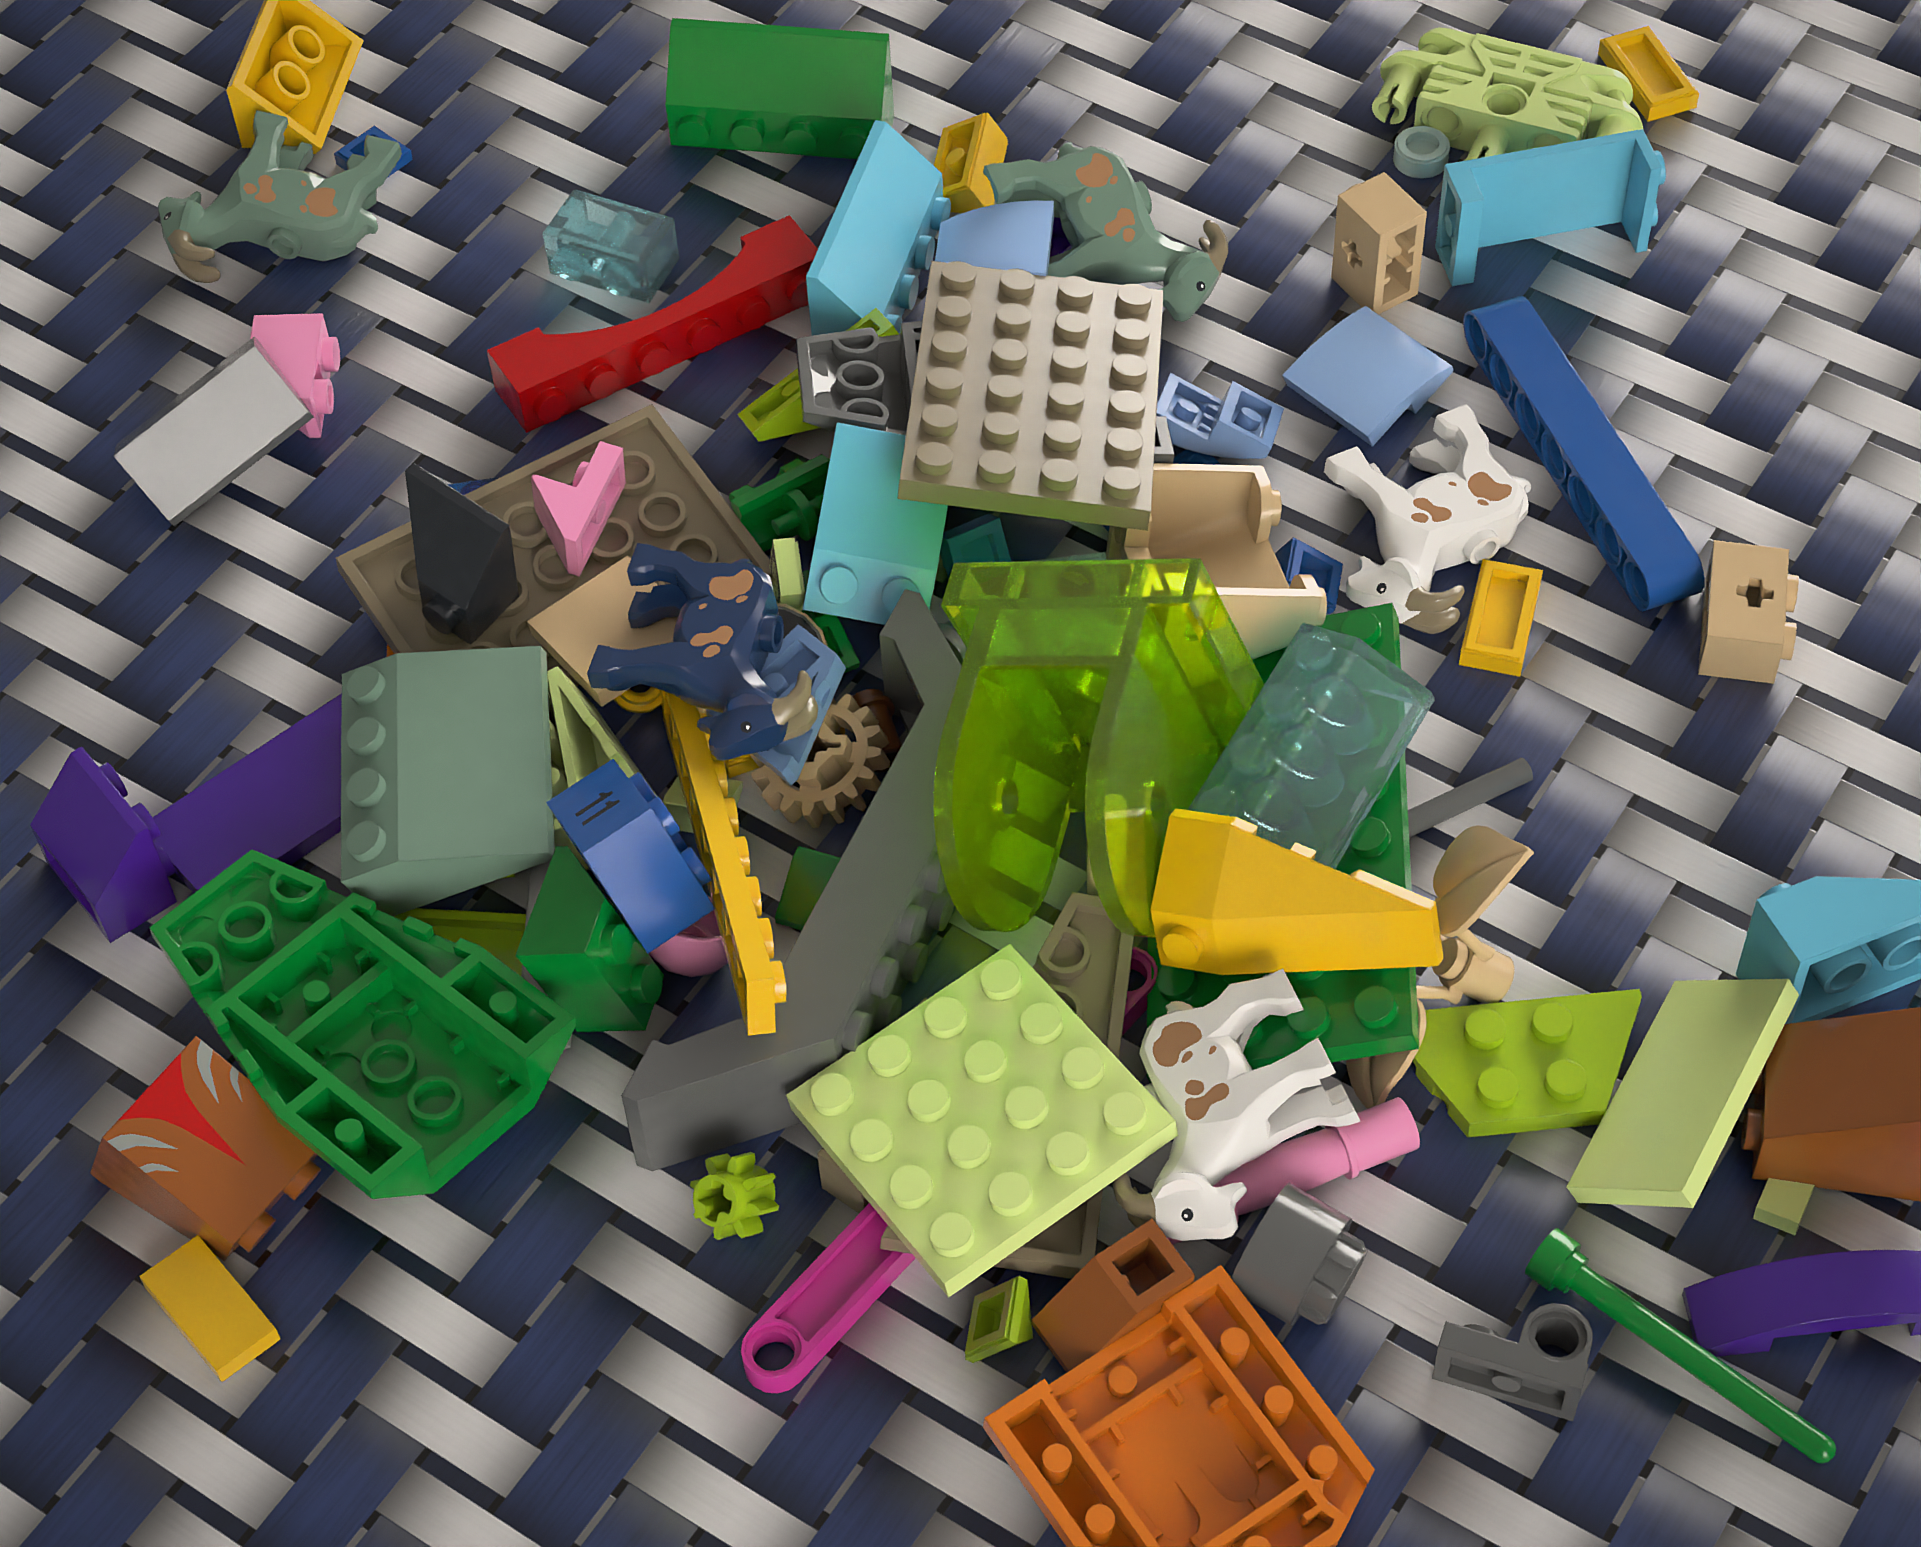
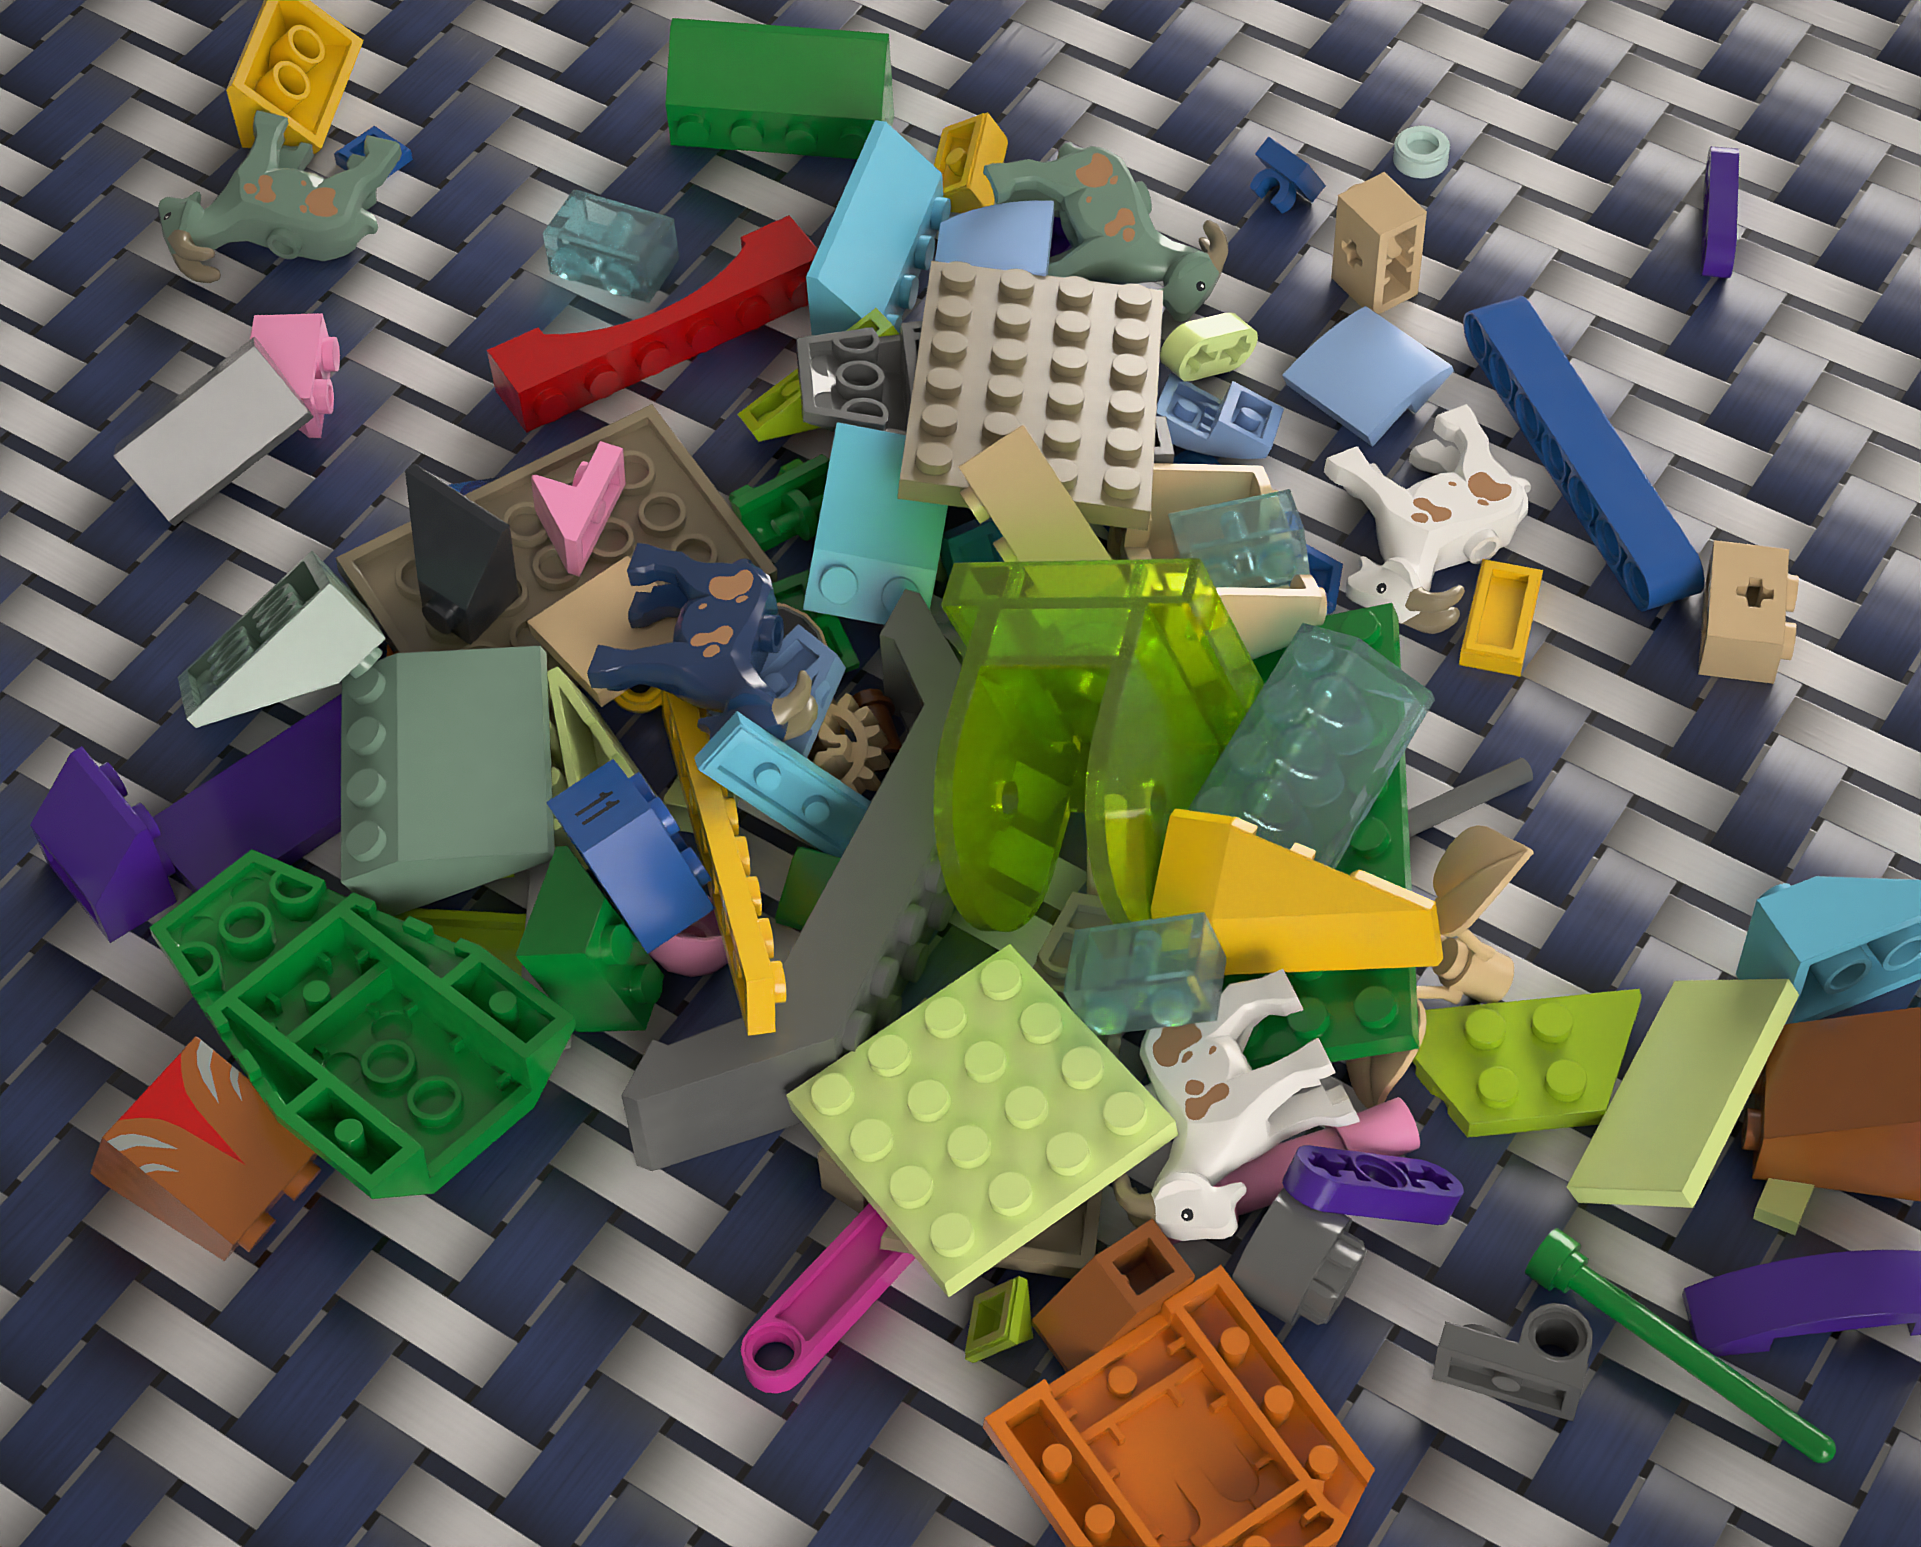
yellow tile [139,1235,281,1382] -> none
lime gear [690,1152,779,1240] -> none
yellowish green tile [769,538,805,612] -> none
yellowish green piece [1372,27,1643,161] -> none
medium azure panel [1435,129,1666,286] -> none
yellow tile [1598,26,1699,122] -> none
none -> slope [178,551,385,728]
none -> medium azure tile [694,711,871,858]
none -> tan wedge [959,425,1142,652]
none -> clear light blue brick [1063,912,1227,1036]
none -> yellowish green beam [1160,313,1258,381]
none -> clear light blue brick [1168,489,1310,589]
none -> blue tile [1250,136,1326,214]
none -> dark purple beam [1282,1145,1464,1225]
none -> dark purple beam [1700,146,1739,278]

